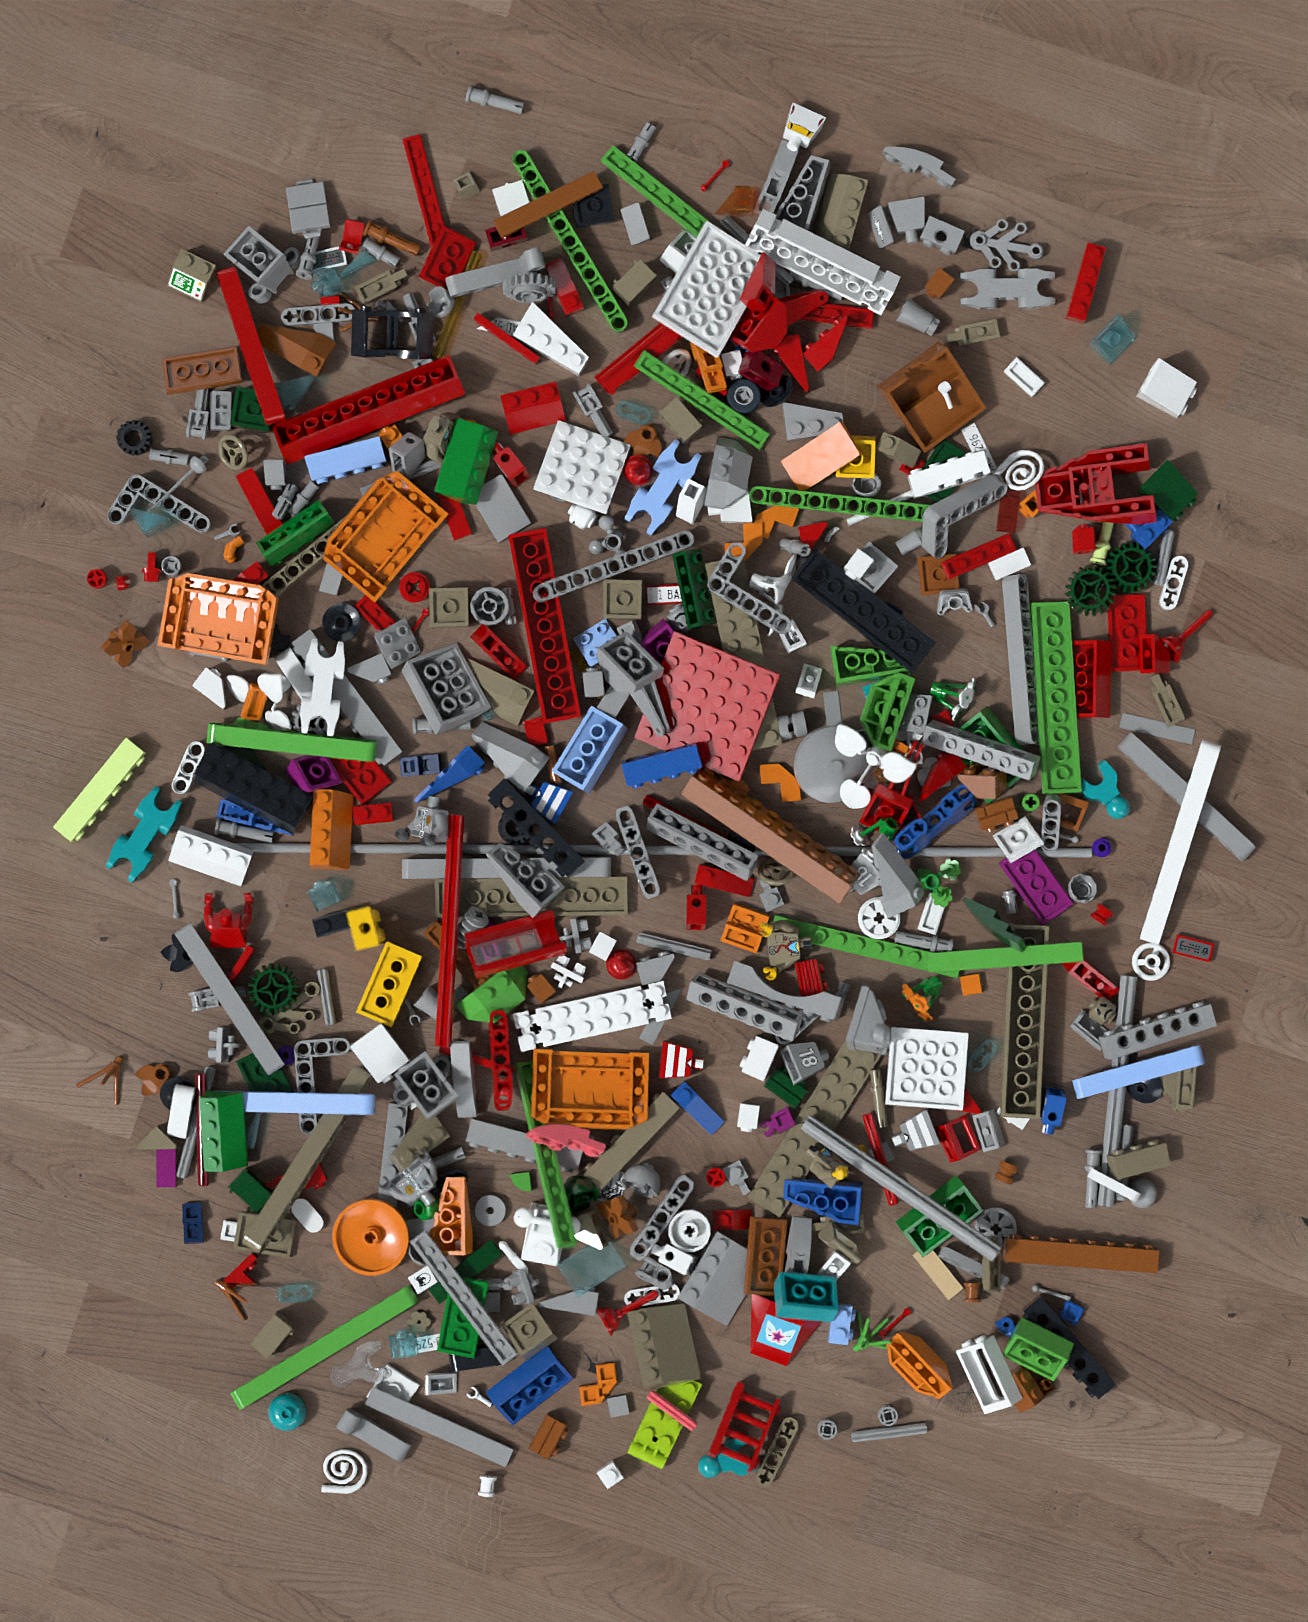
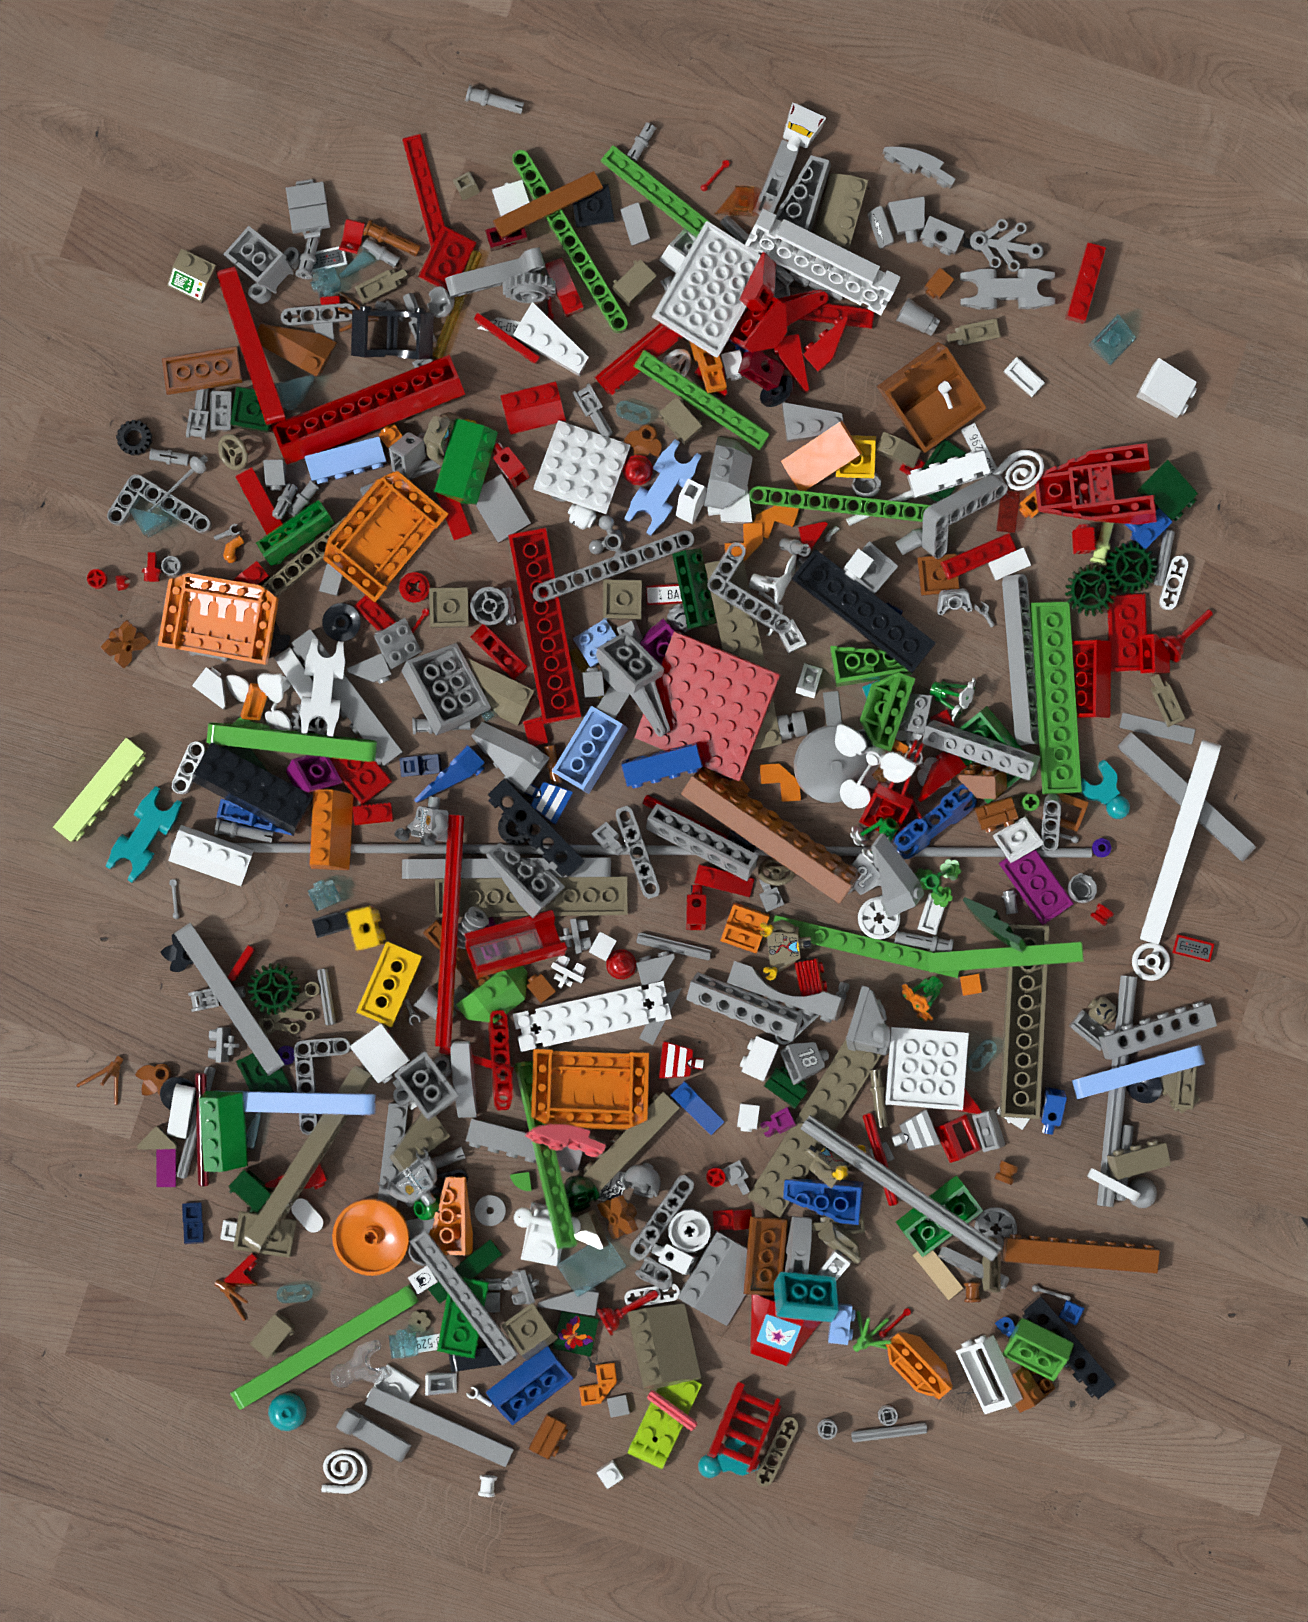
red torso [204,893,254,948] -> none
white piece [499,1241,529,1275] -> none
black wheel [726,379,761,415] -> none
red slope [1061,957,1120,1000] -> none
light grey pin [1084,1149,1103,1208] -> none
none -> tile [553,1310,599,1357]

